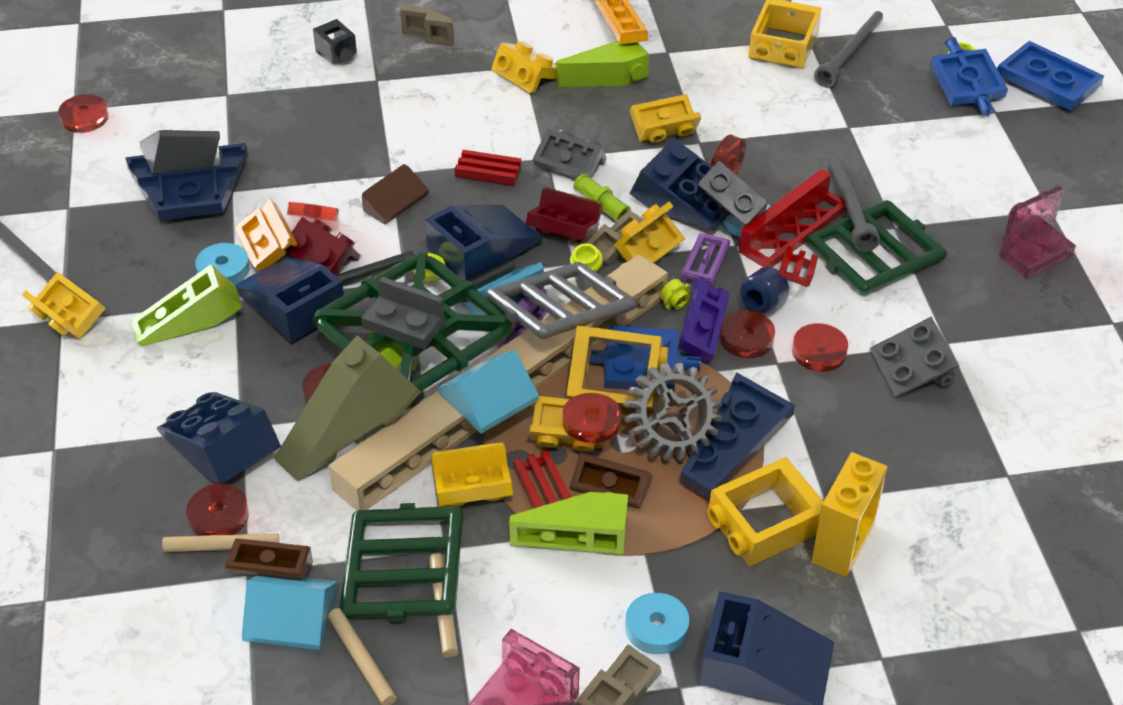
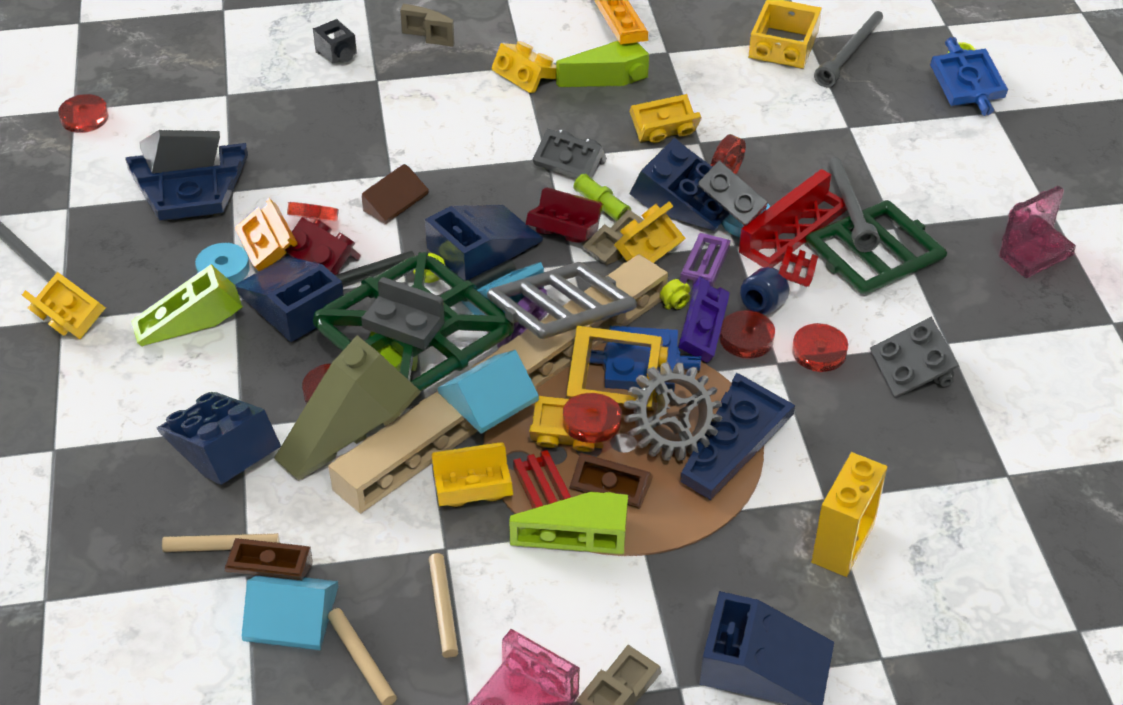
clear red piece [186,484,249,536] -> none
dark green bar [339,503,463,623] -> none
red tile [454,149,522,186] -> none
neon yellow plate [570,244,603,272] -> none
medium azure piece [625,593,689,654] -> none
yellow window [707,457,824,567] -> none
blue plate [997,41,1104,111] -> none

